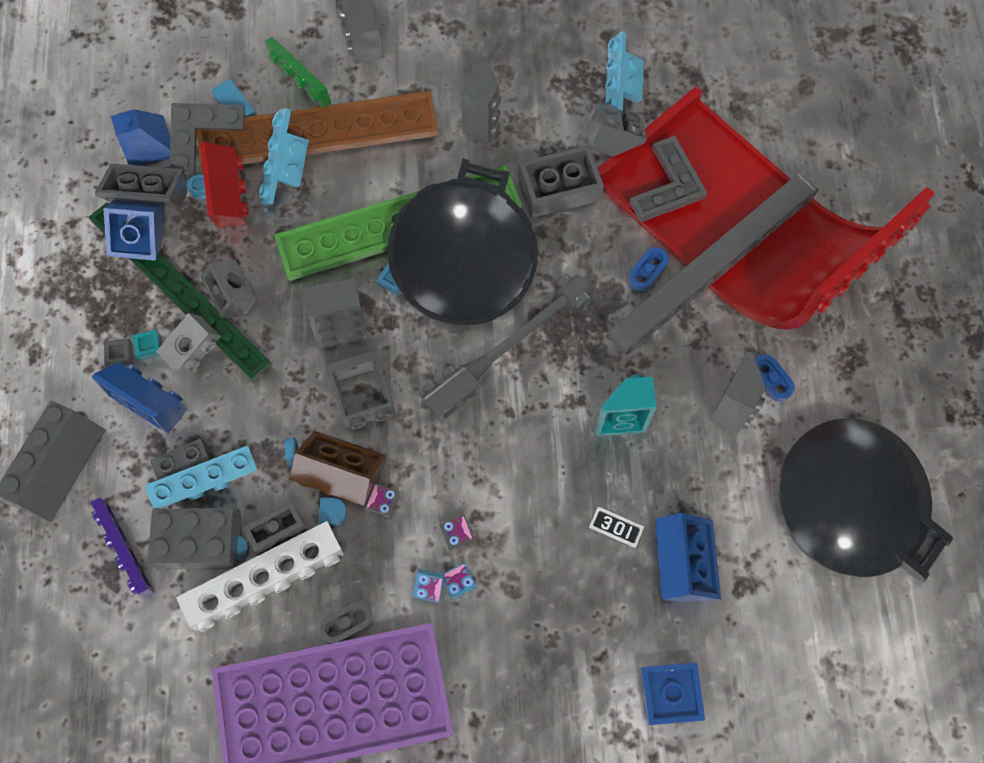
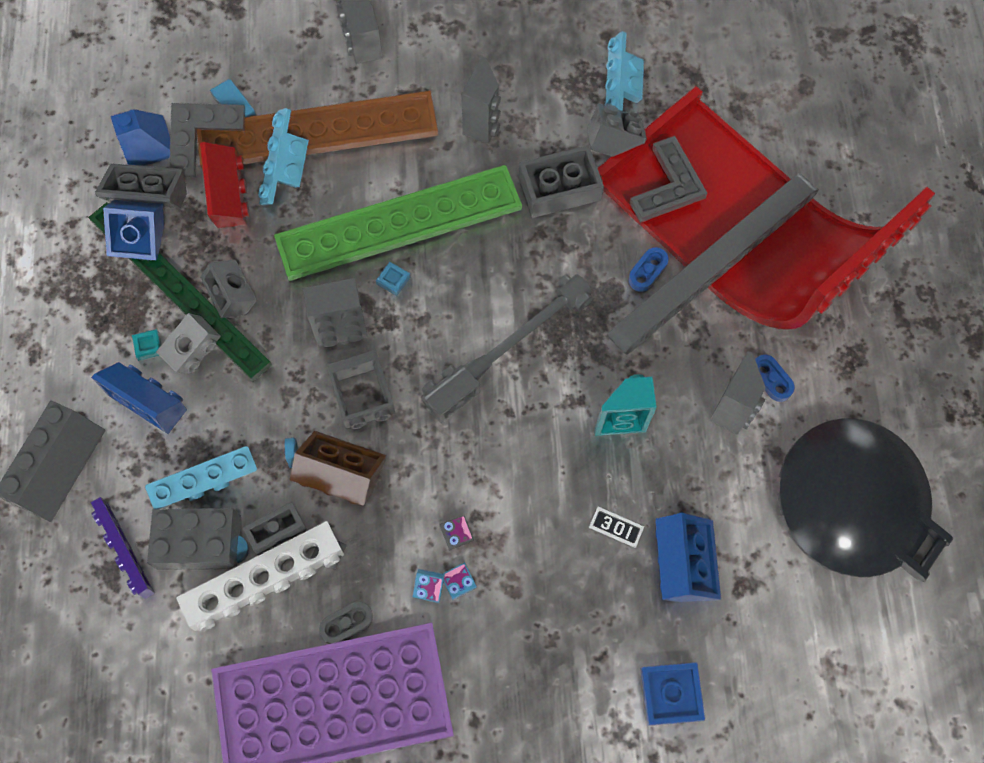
dark grey tile [104,339,132,368] -> none
dark grey brick [150,439,212,480] -> none
dark azure tile [187,174,206,199] -> none
green plate [264,36,331,108] -> none
dark azure tile [318,498,347,526] -> none
tile [365,484,400,518] -> none
black dish [388,158,538,326] -> none

